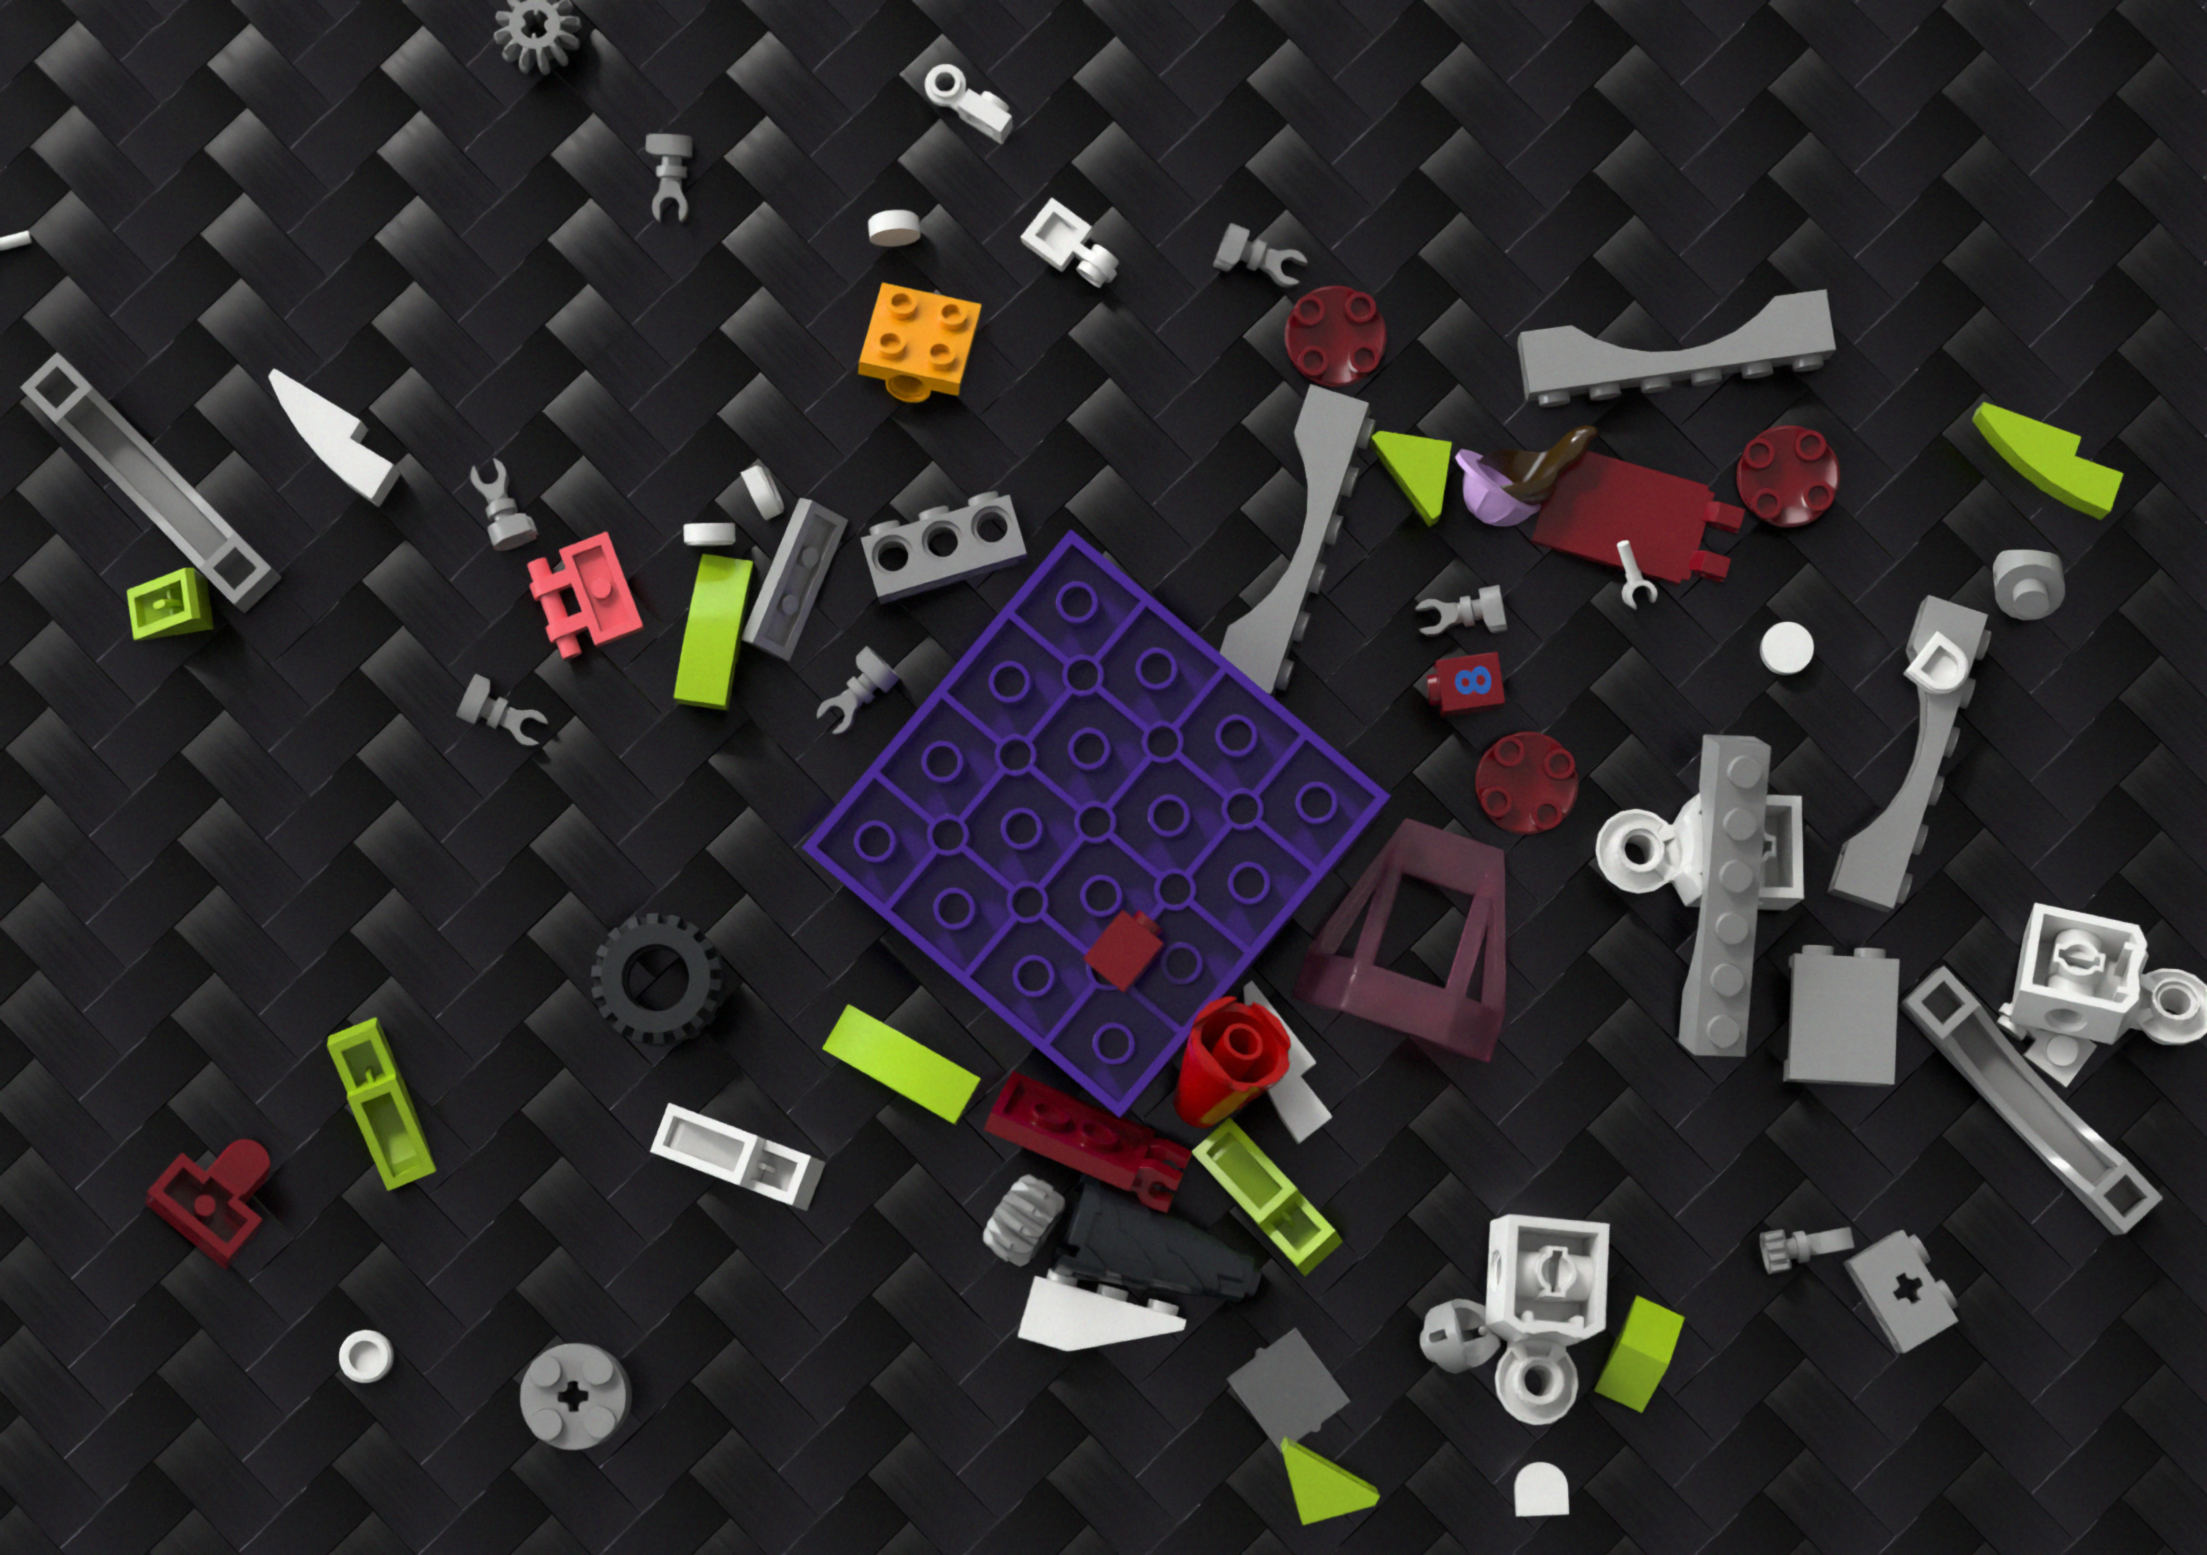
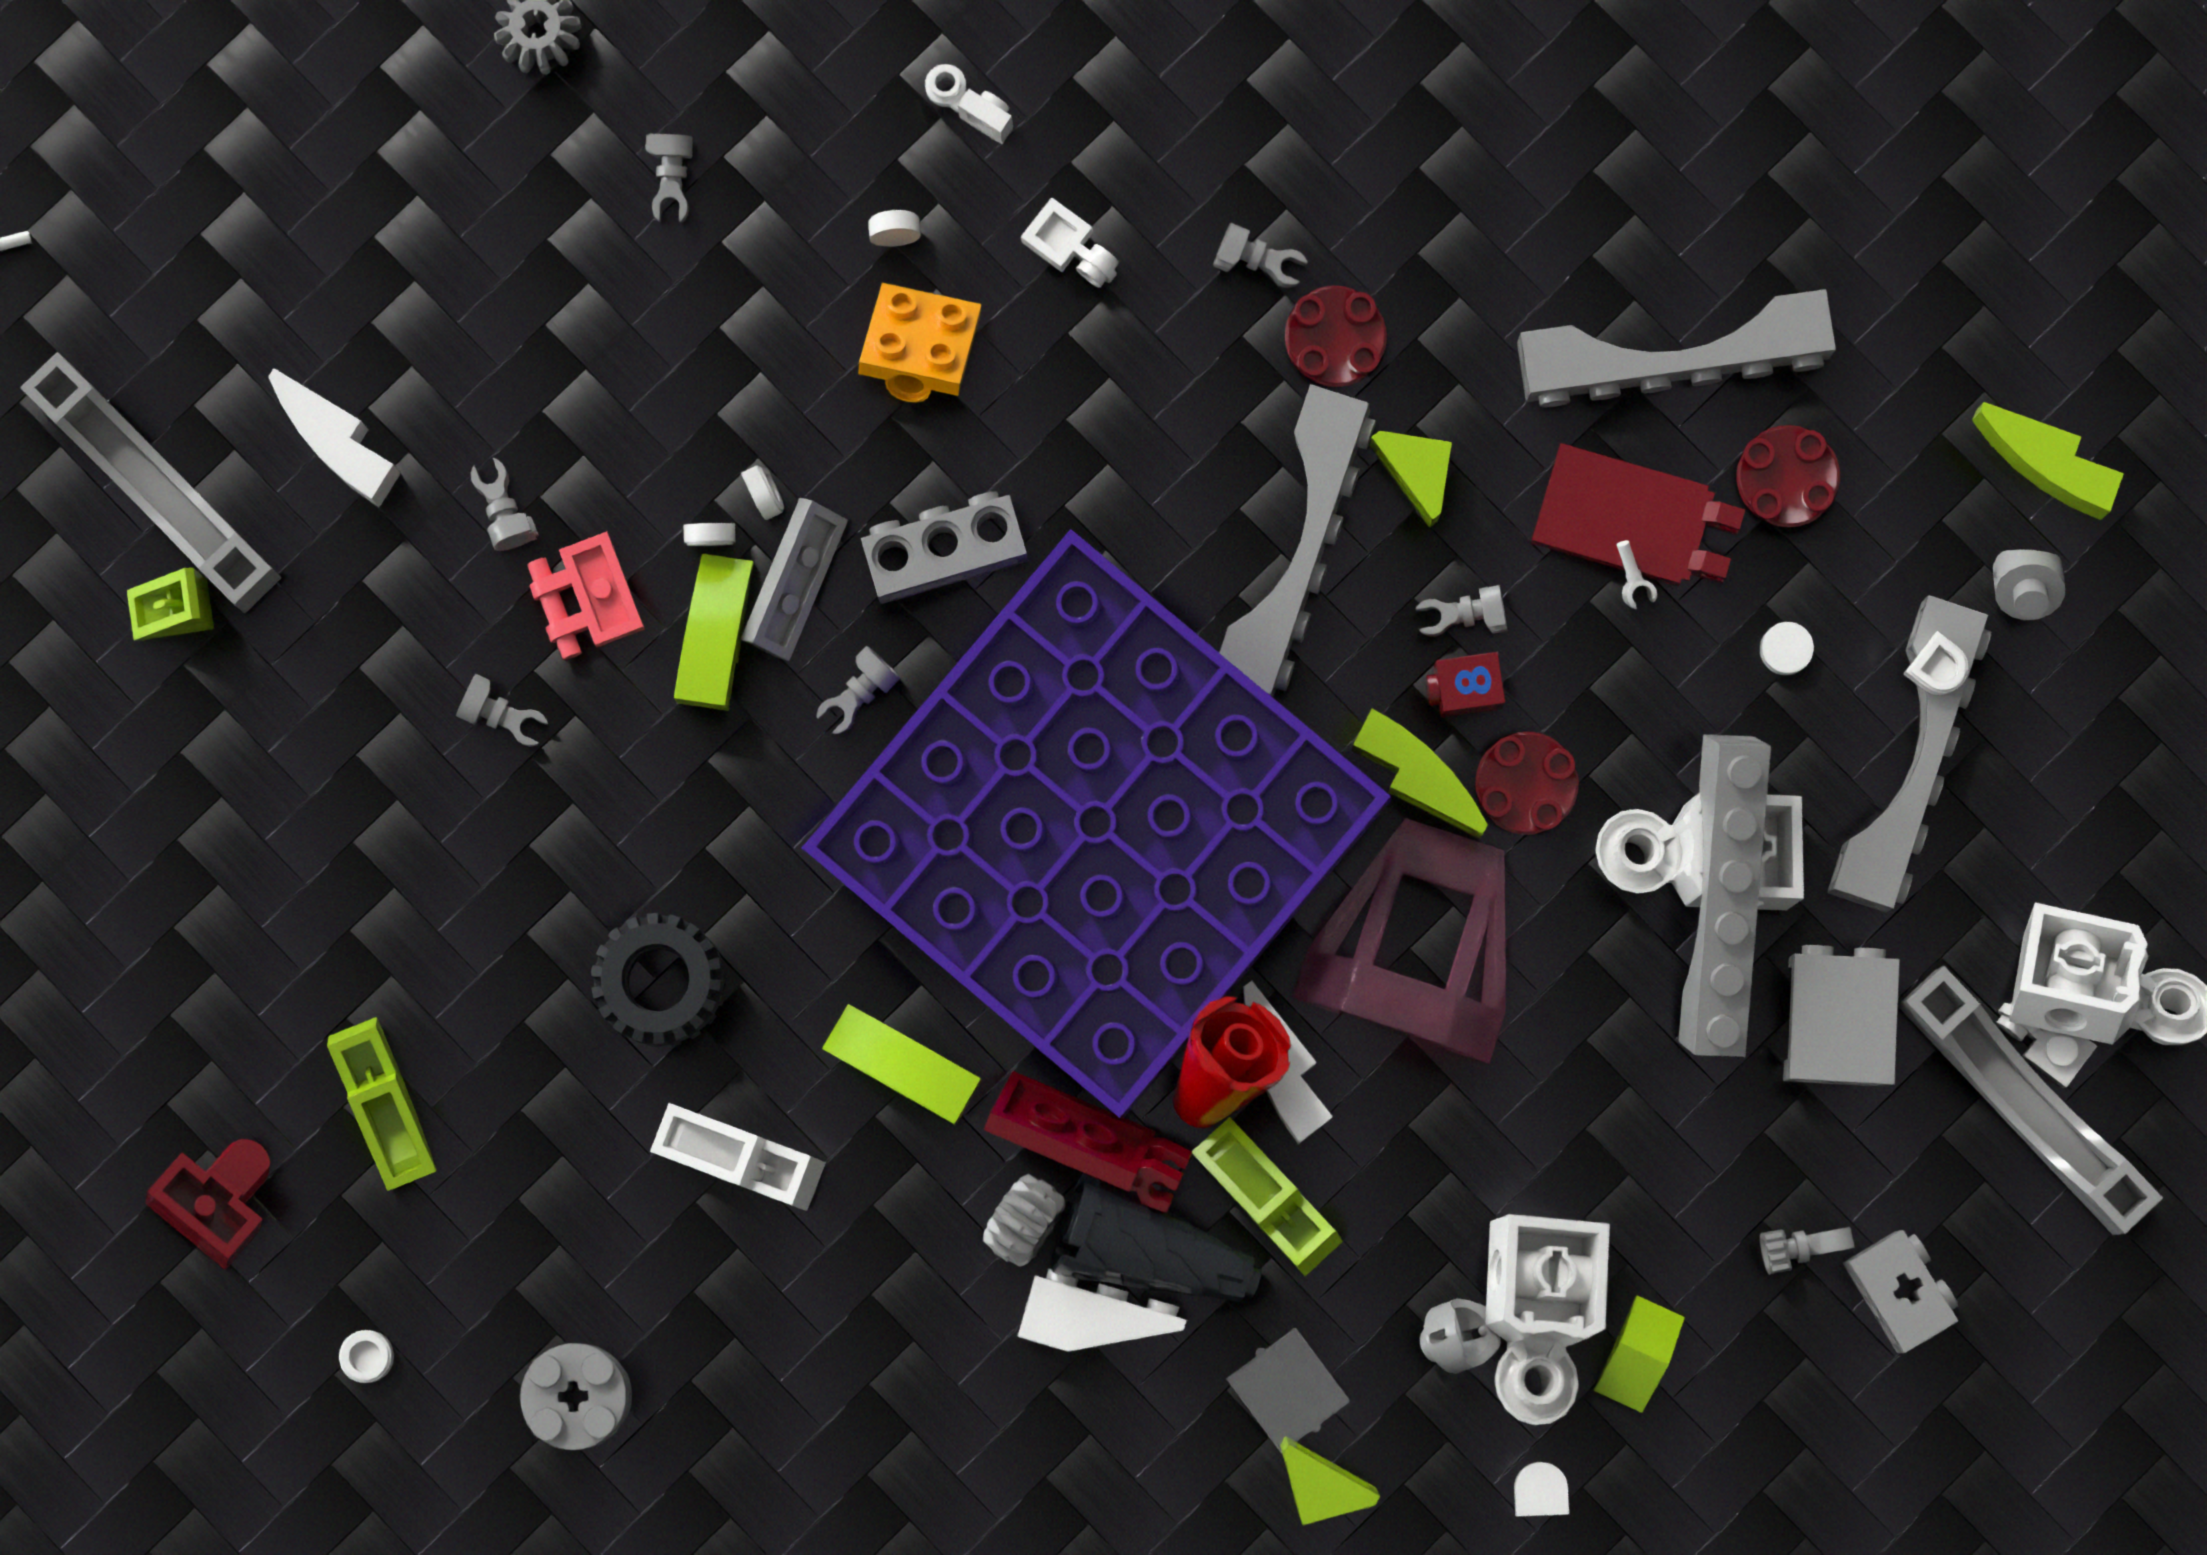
dark red brick [1082,910,1166,994] -> none
piece [1455,425,1599,527] -> none
none -> lime slope [1351,708,1488,839]

